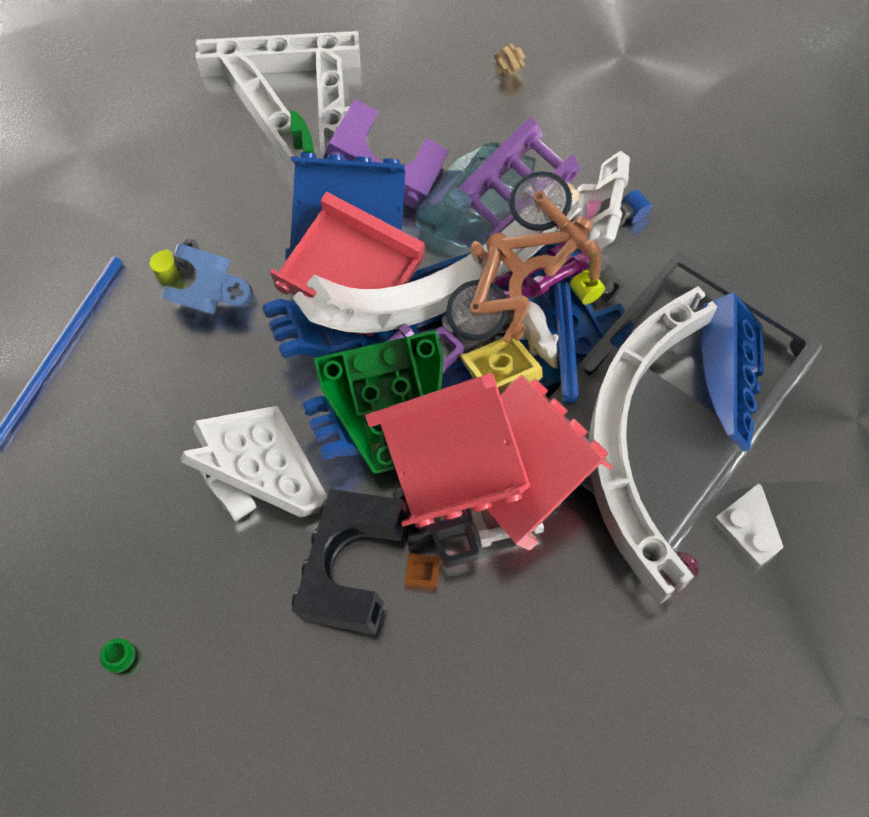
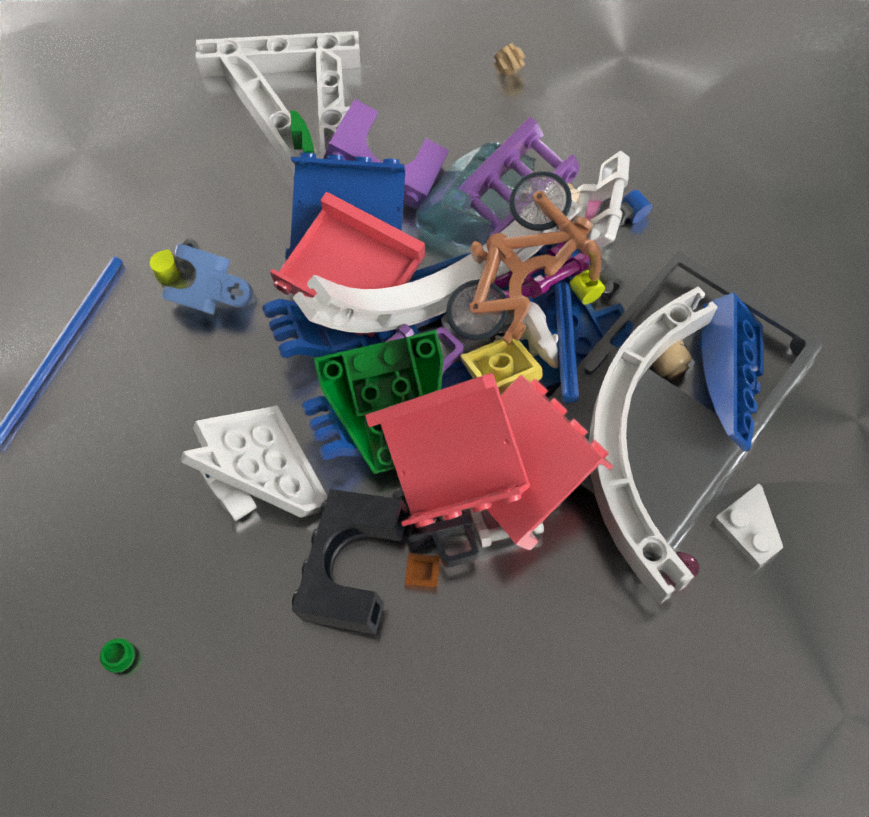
none -> tan head [652,340,692,380]

